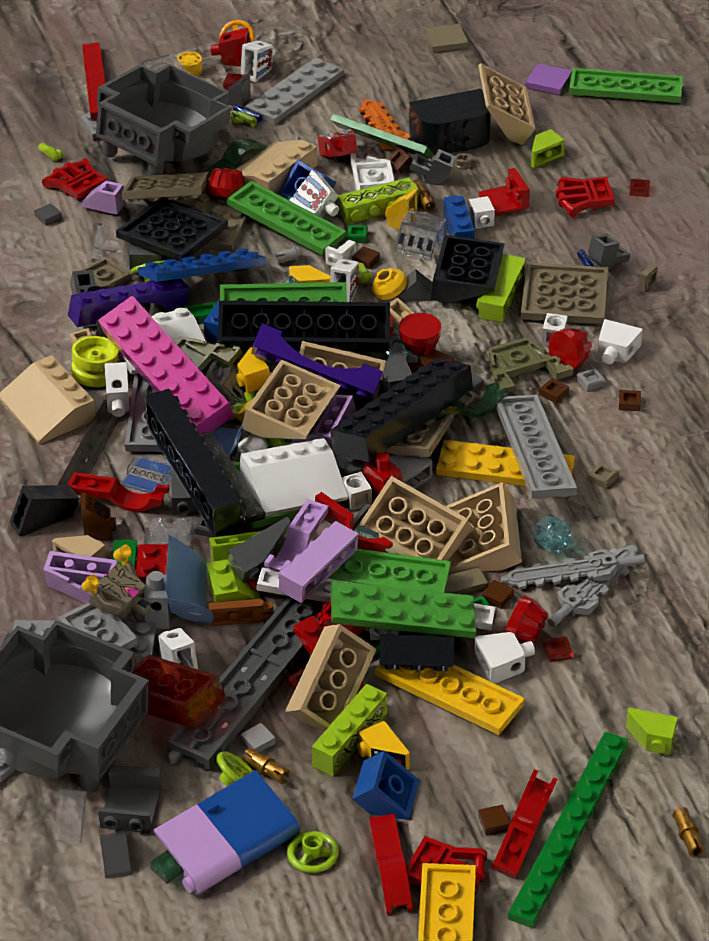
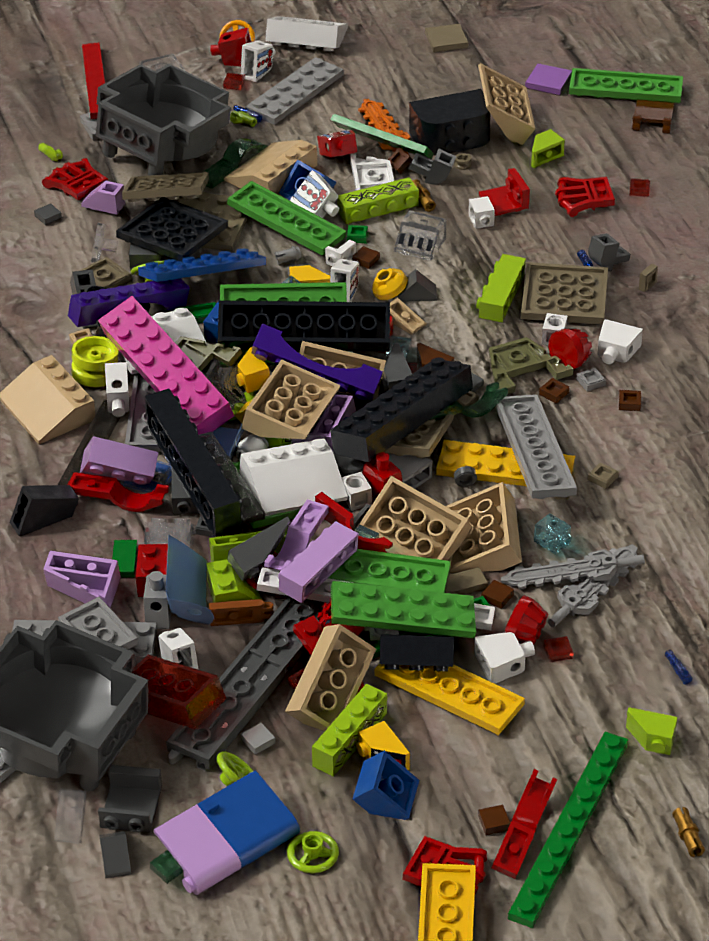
tan slope [52,535,106,559] -> none
reddish brown slope [81,493,117,541] -> none
dark tan torso [82,545,151,618] -> none
yellow wheel [177,52,203,77] -> none
red piece [207,168,245,197] -> none
dark grey slope [226,74,251,108] -> none
pearl gold pin [242,748,291,785] -> none
lime arm [358,263,373,285] -> none
red piece [369,814,413,916] -> none
yellow slope [385,189,417,232] -> none
red piece [399,313,441,356] -> none
black slope [431,235,505,303] -> none
blue brick [443,195,475,239] -> none
none -> lavender wedge [80,436,158,485]
none -> white slope [265,16,348,51]
none -> dark grey tile [454,466,477,487]
none -> reddish brown flag [632,100,674,133]
none -> clear blue piece [665,650,693,685]

